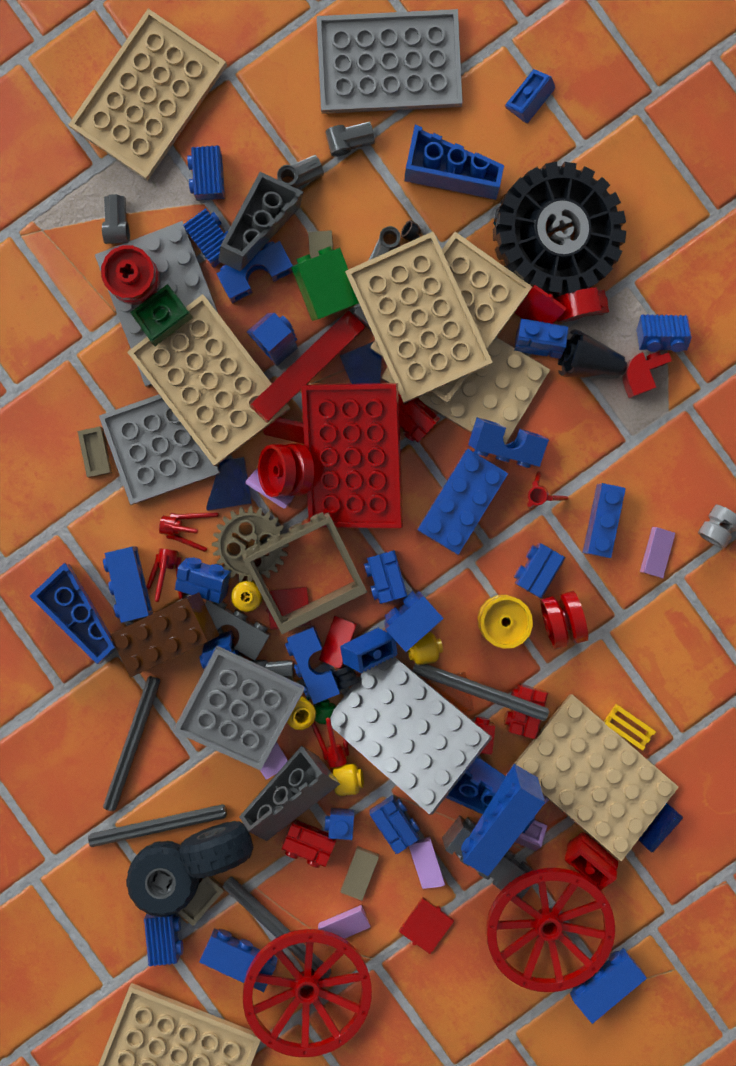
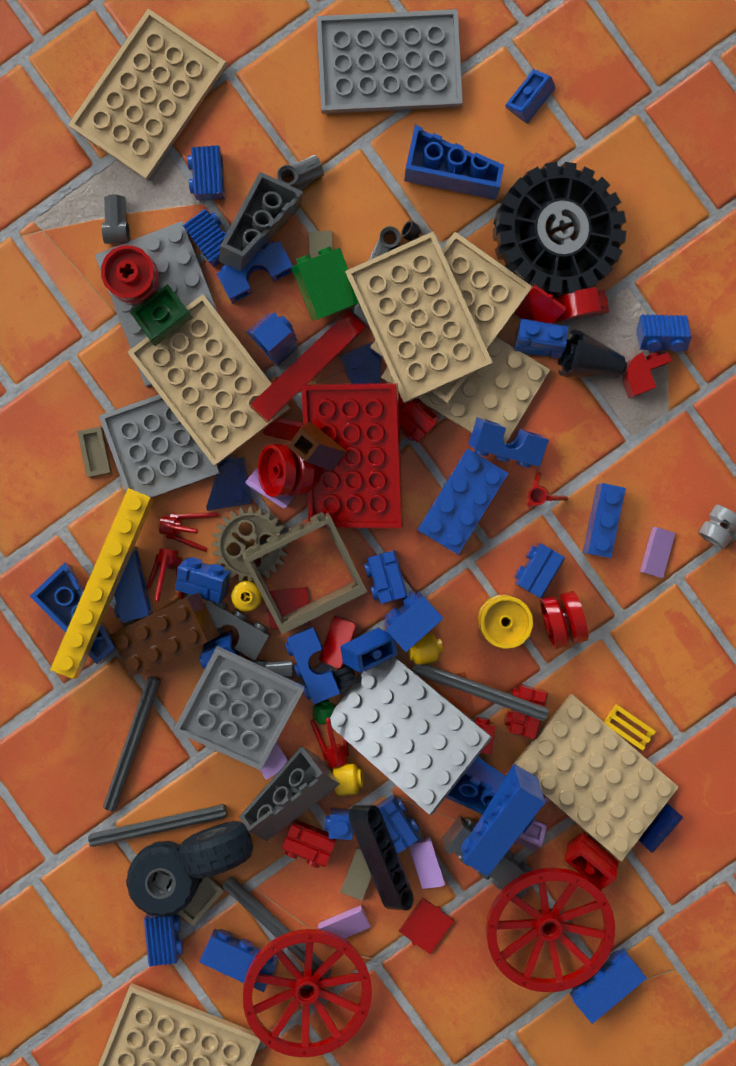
yellow head [287,696,316,730] -> none
dark grey piece [325,122,375,157] -> none
none -> yellow brick [50,488,154,679]
none -> reddish brown slope [287,421,347,471]
none -> black beam [349,805,414,910]

